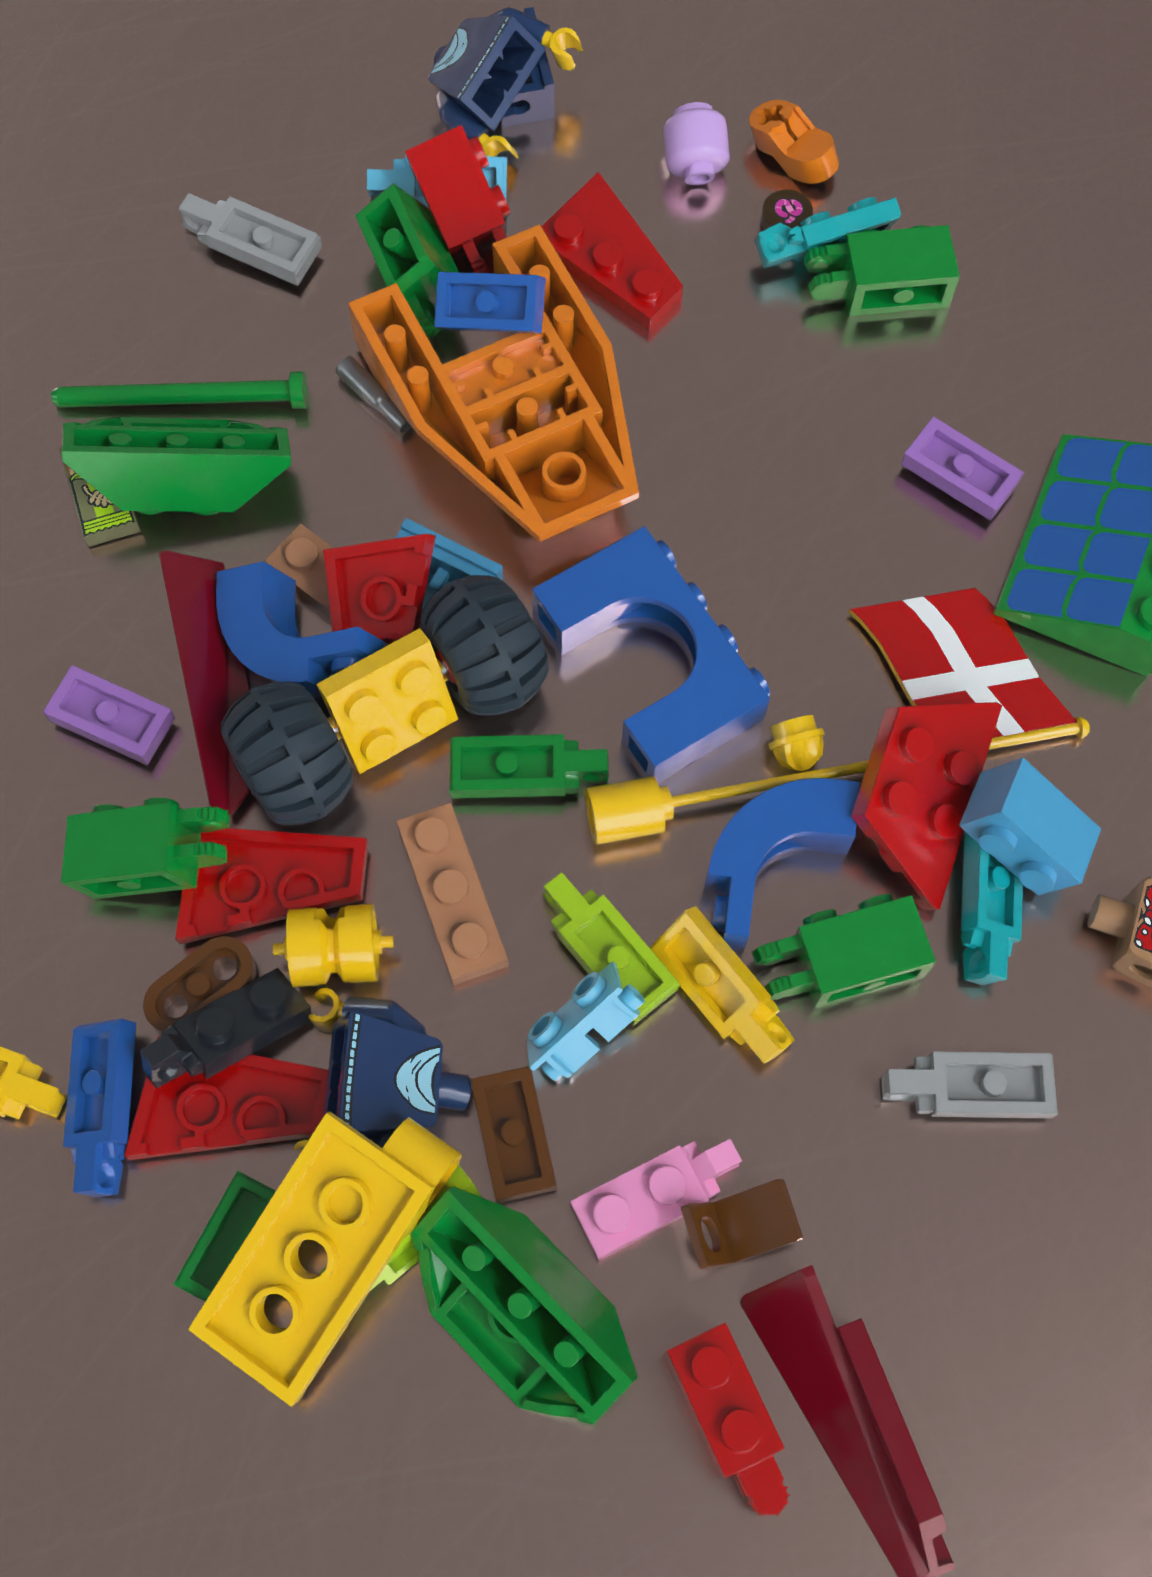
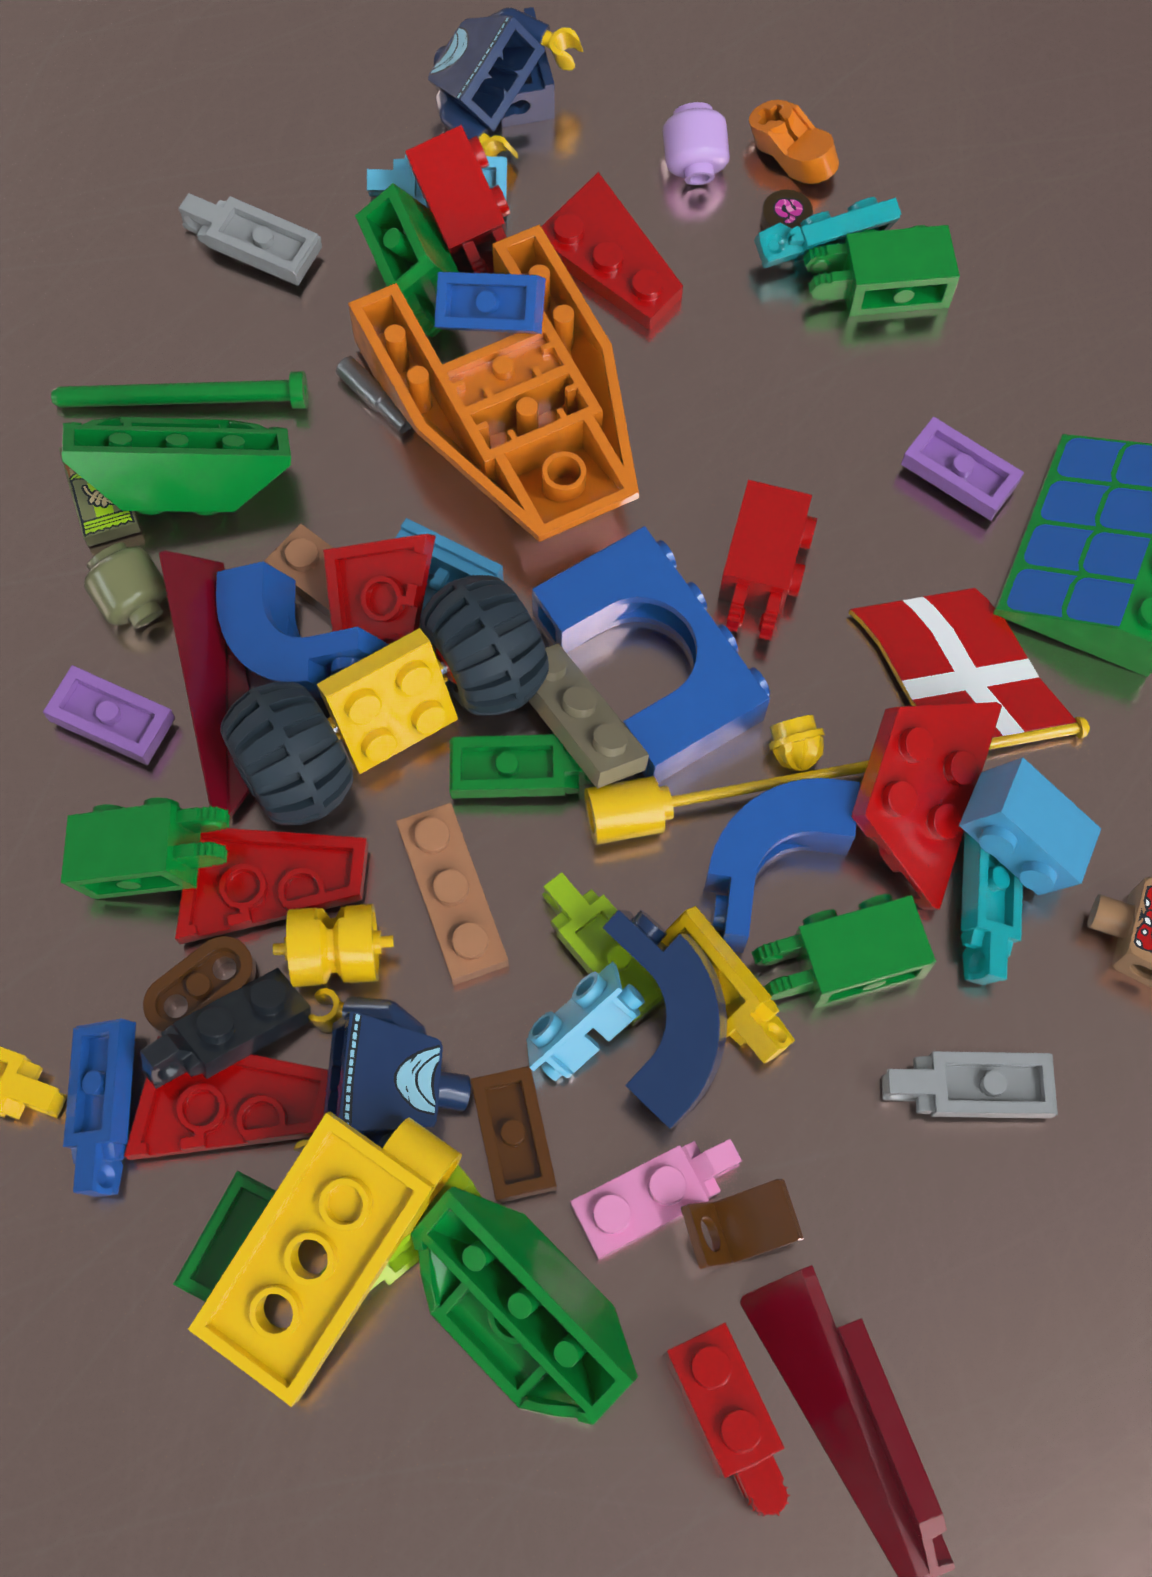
none -> olive head [84,542,167,629]
none -> dark tan plate [529,643,649,789]
none -> dark blue arch [602,910,727,1129]
none -> red hinge [718,479,818,641]

